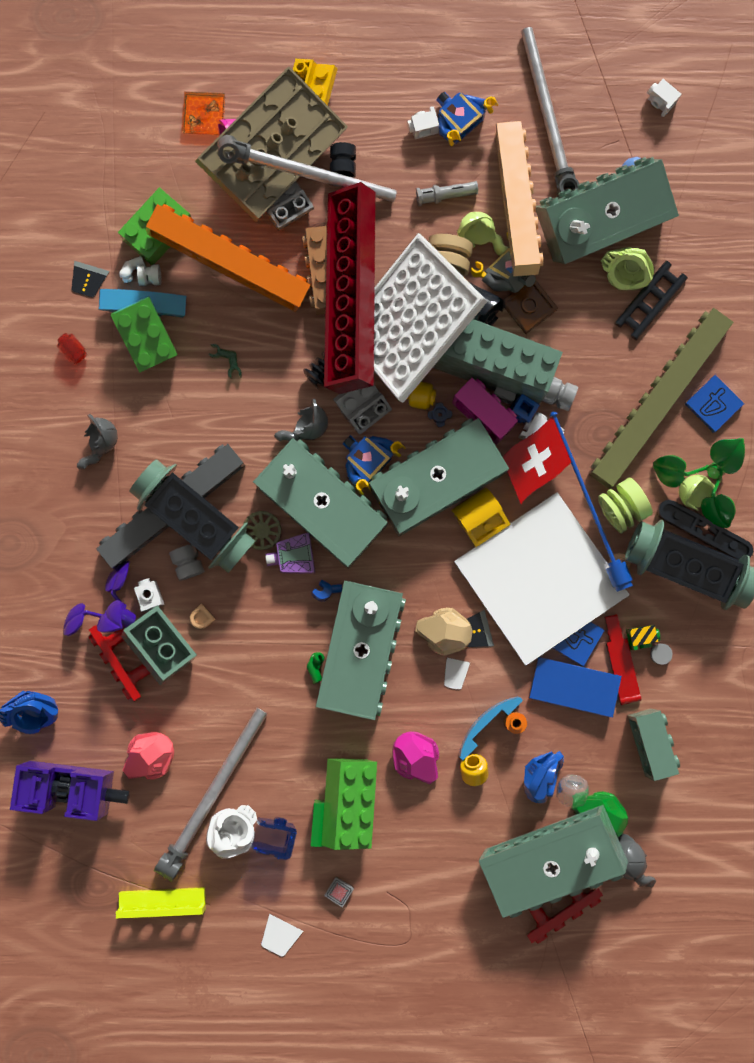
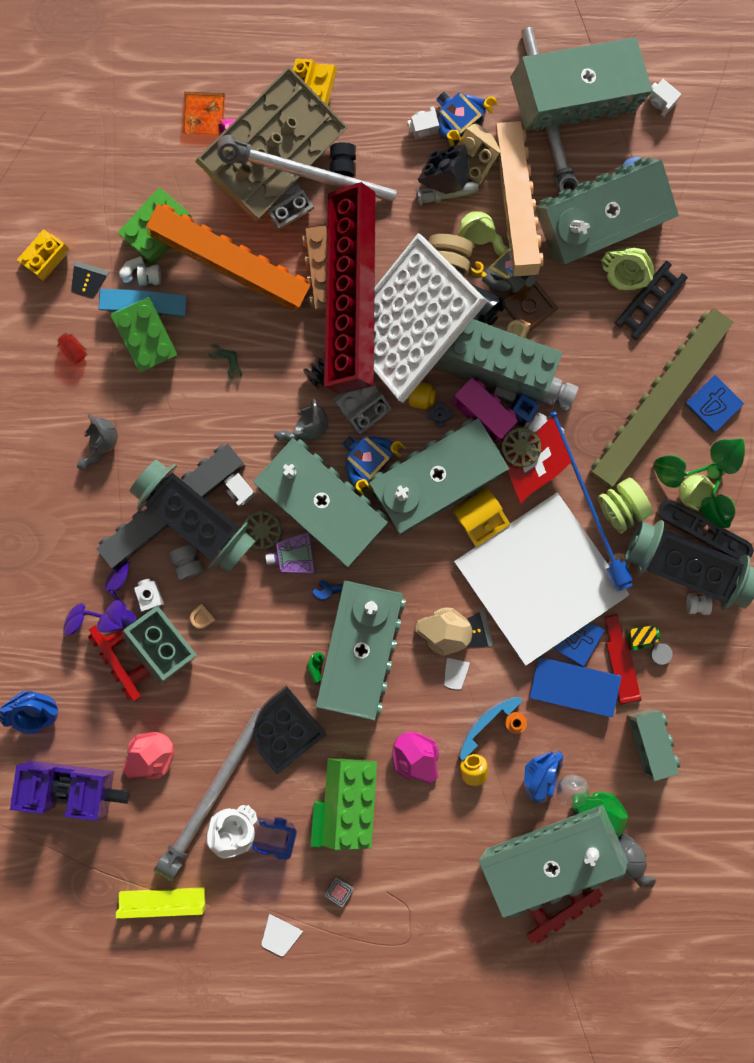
none -> yellow brick [17,229,70,281]
none -> white brick [224,473,256,508]
none -> black plate [254,685,327,774]
none -> black slope [418,144,470,194]
none -> tan slope [456,123,501,186]
none -> olive wheel [502,428,541,467]
none -> light nougat tile [507,319,531,338]
none -> sand green piece [510,37,652,131]
none -> white wheel [686,593,712,615]

